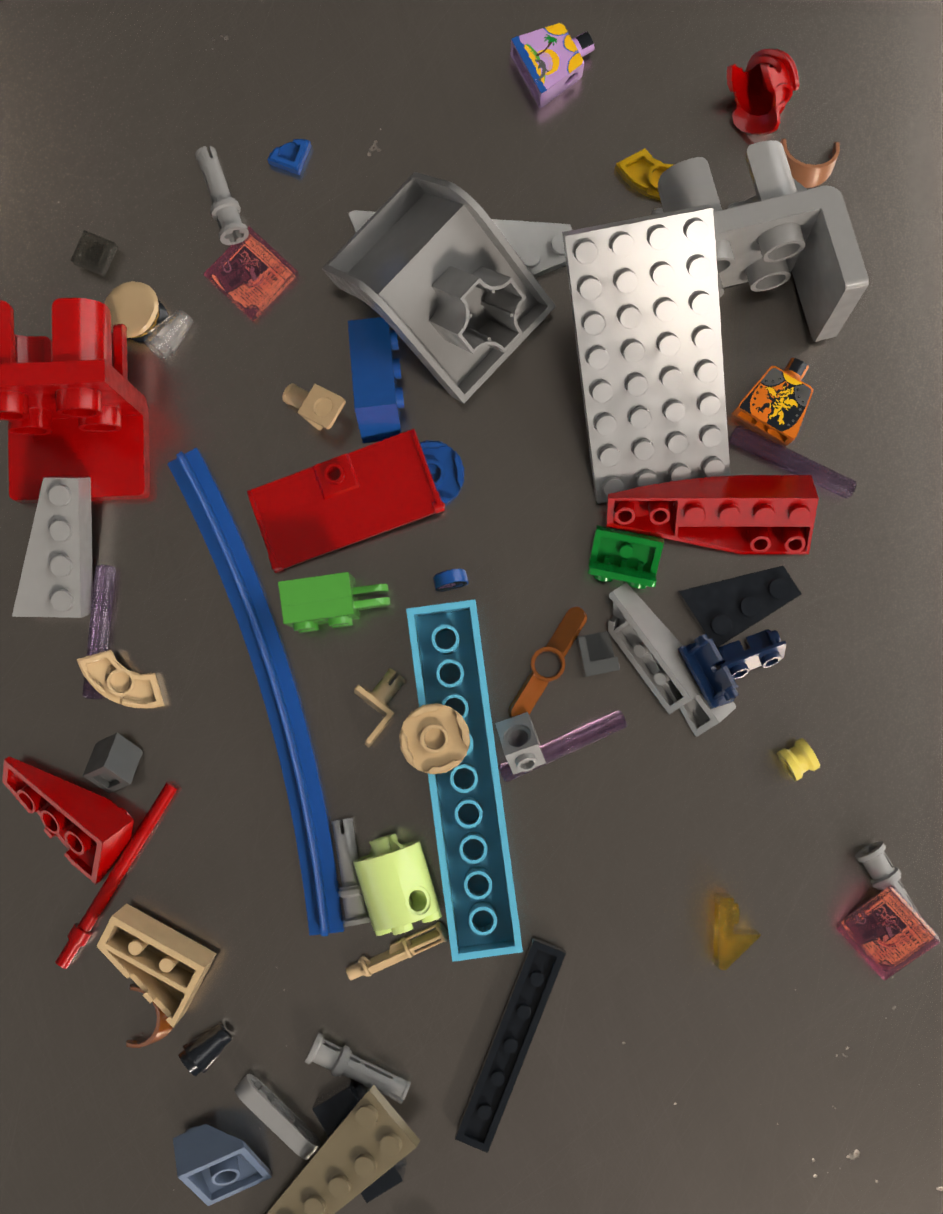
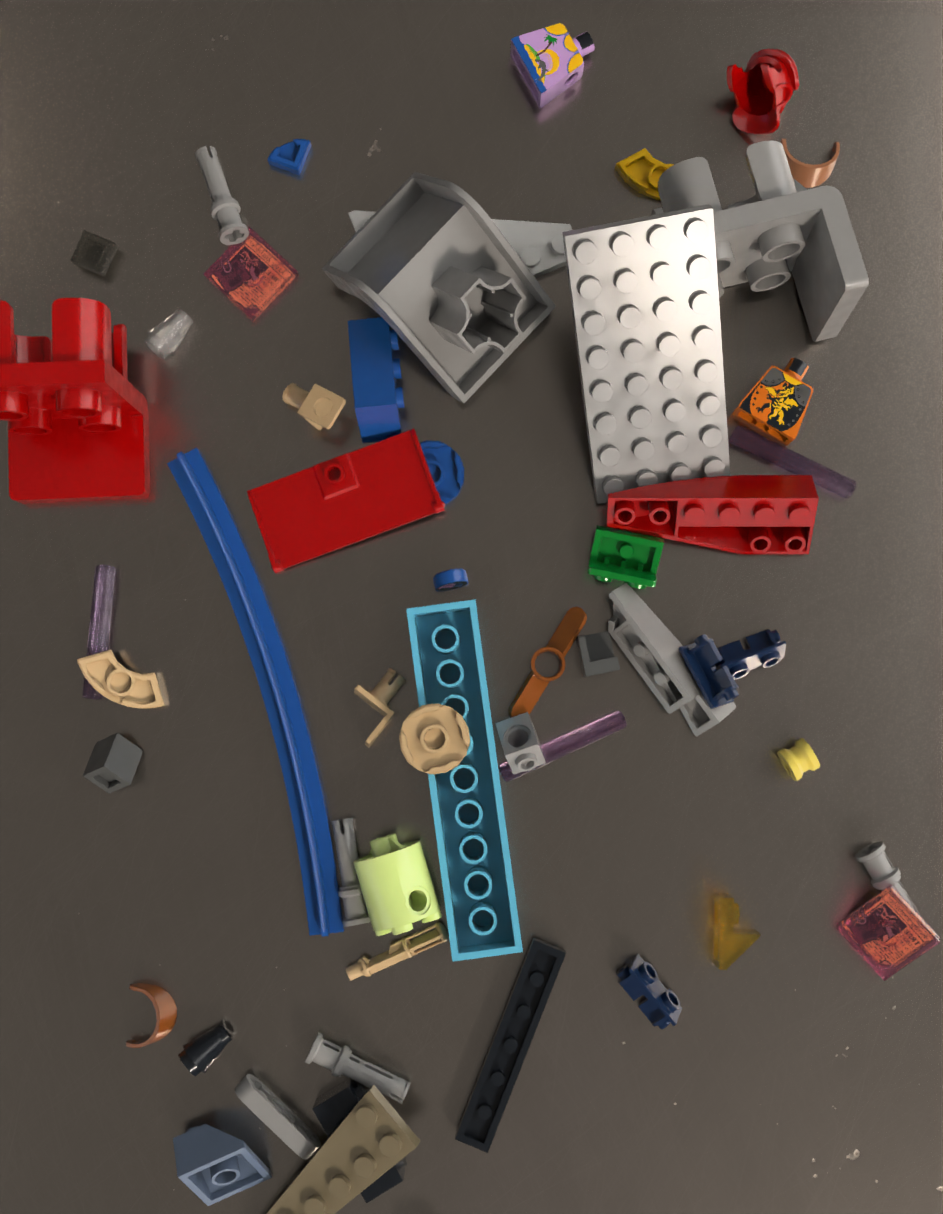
red wedge [2,756,134,885] -> none
light grey wedge [12,477,93,618] -> none
red bar [55,782,178,969] -> none
tan wedge [97,903,217,1028] -> none
tan piece [104,281,169,342] -> none
bright green brick [278,572,391,633] -> none
black wing [677,566,802,648] -> none
none -> dark blue hinge [616,954,682,1030]

